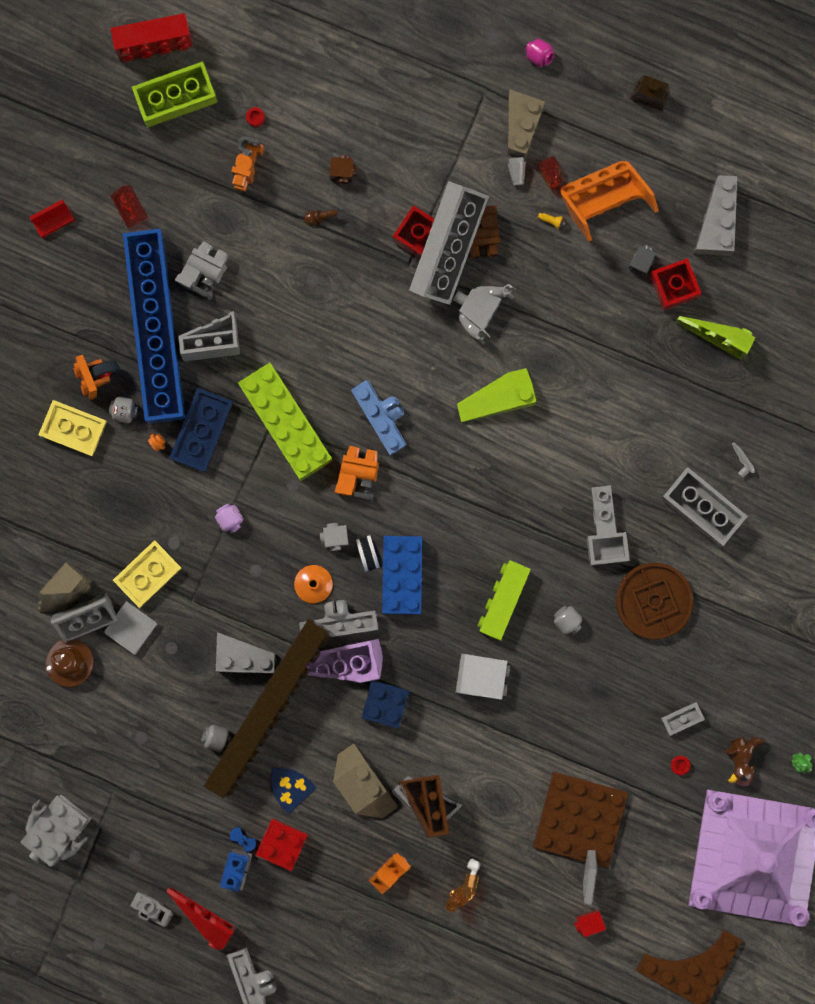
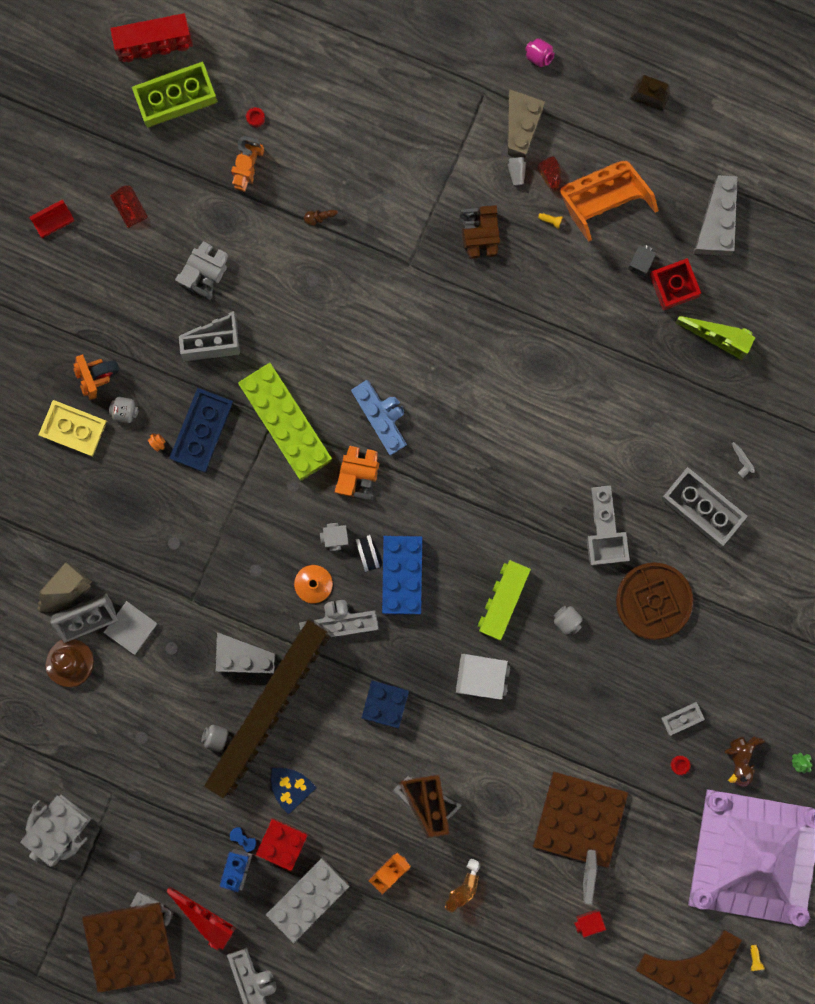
light yellow plate [113,540,182,608] -> none
blue brick [123,229,185,424] -> none
lavender head [215,503,243,533] -> none
lavender wedge [308,639,383,682] -> none
reddish brown brick [330,155,357,184] -> none
dark tan wedge [333,743,398,818] -> none
red brick [392,205,435,259] -> none
light grey brick [409,181,489,305] -> none
light grey torso [453,284,516,344] -> none
lime wedge [457,368,536,423] -> none
none -> reddish brown plate [82,902,175,993]
none -> light grey brick [266,857,350,943]
none -> yellow piece [750,945,765,975]

